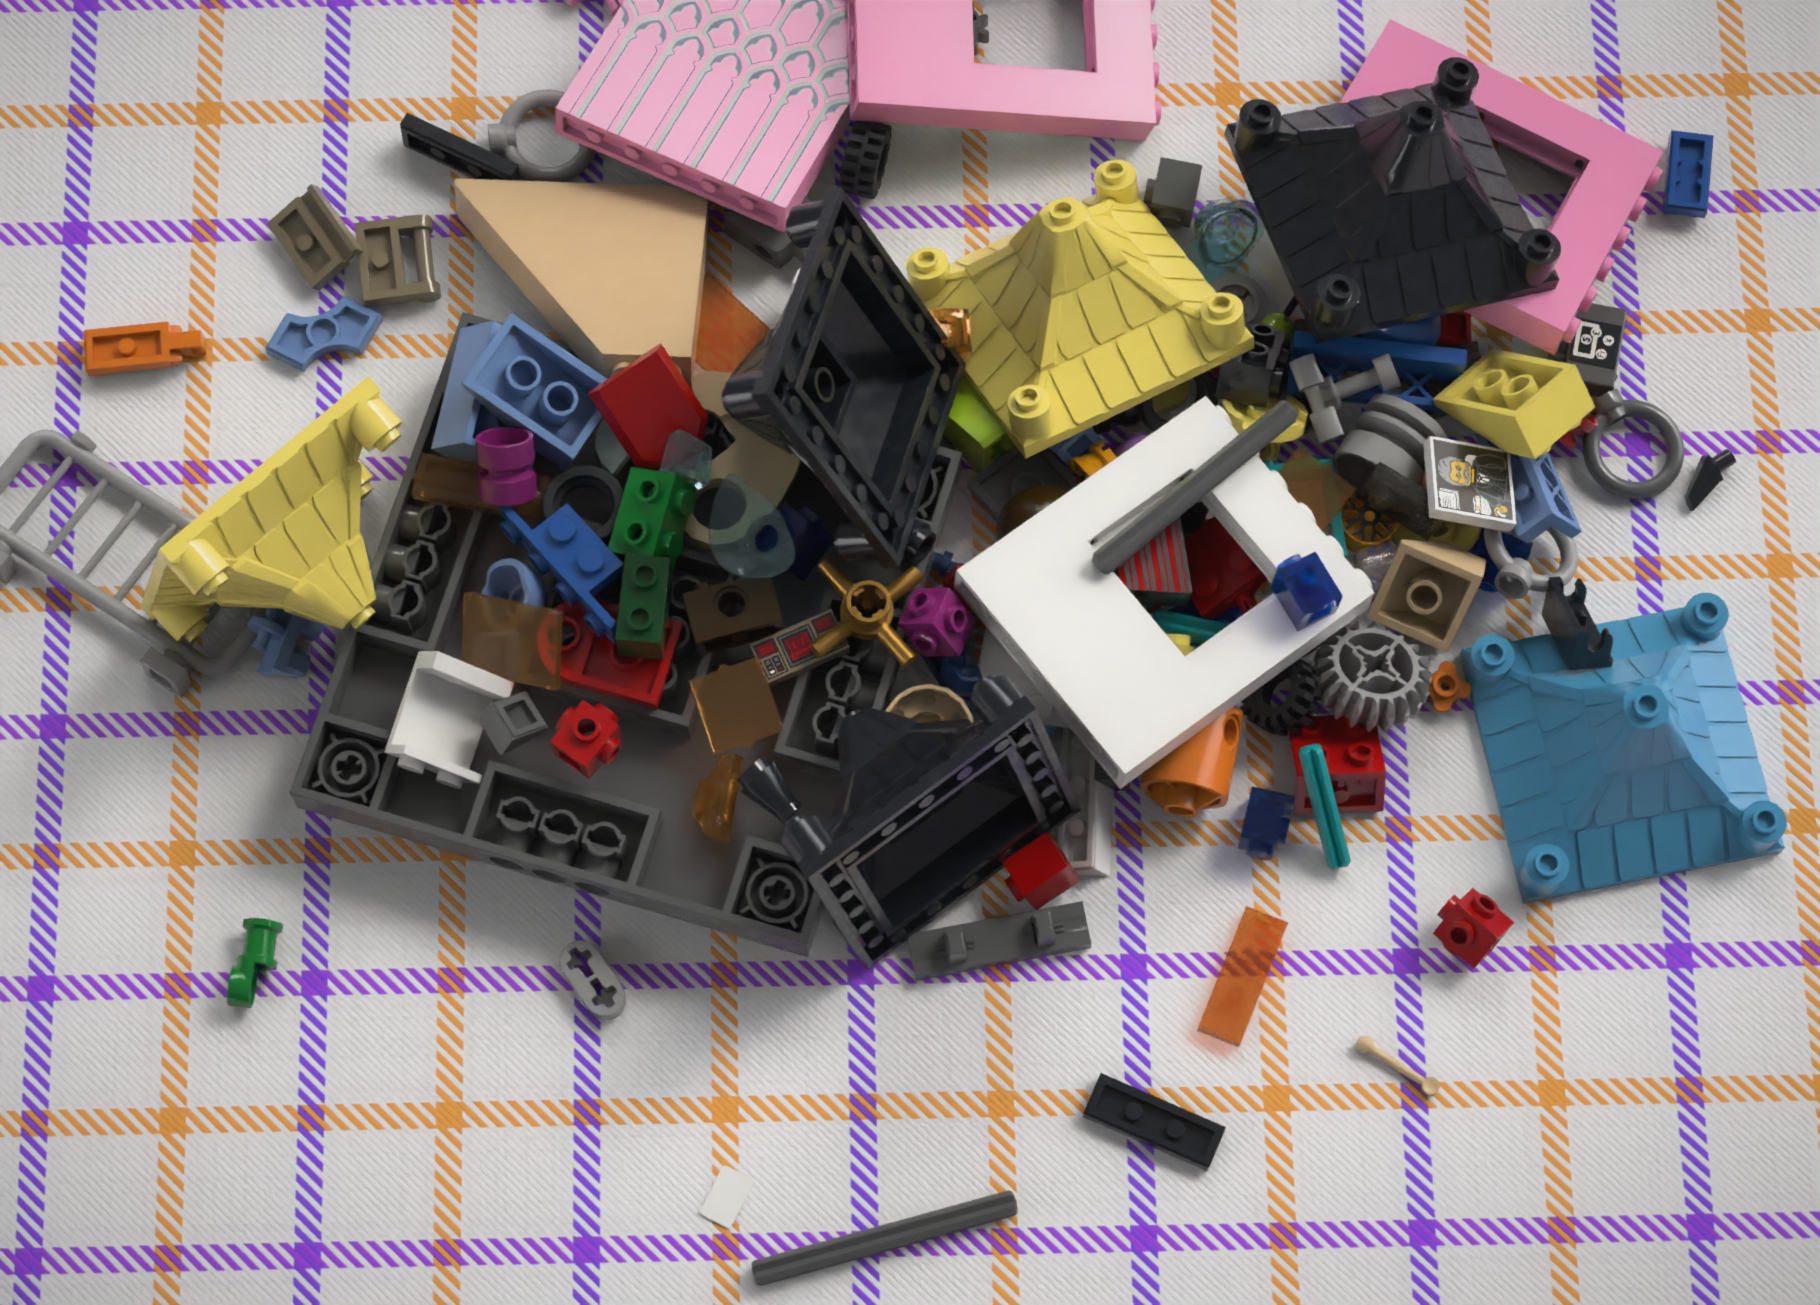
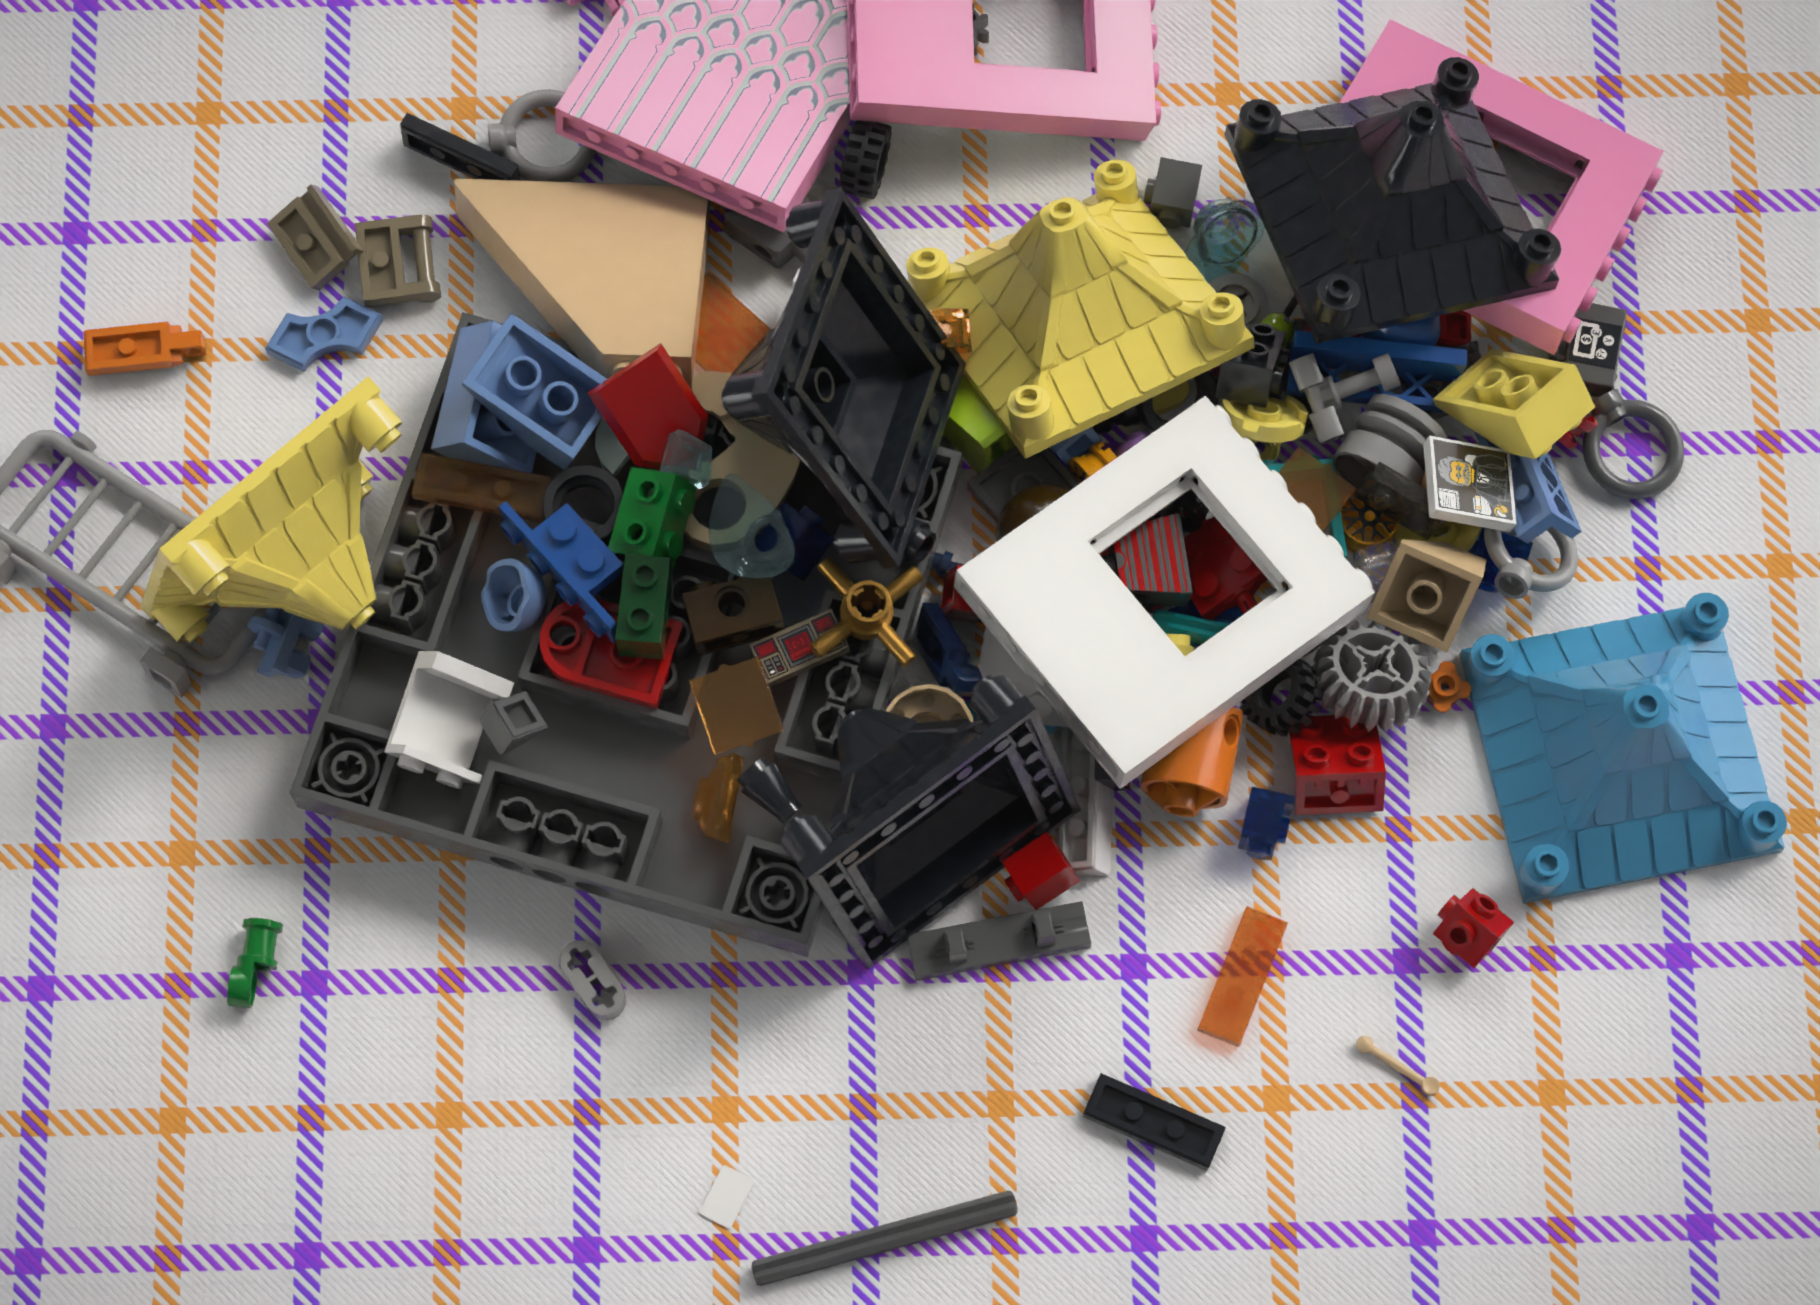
clear orange piece [462,591,563,691] -> none
magenta wheel [475,426,537,506] -> none
red brick [550,700,622,780] -> none
magenta brick [898,587,976,657] -> none
dark grey axle [1092,400,1298,574] -> none
clear blue brick [1271,551,1343,631] -> none
teal axle [1298,744,1351,869] -> none
black hinge [1541,576,1613,671] -> none
blue plate [1662,130,1714,218] -> none
black bar [1685,449,1736,511] -> none

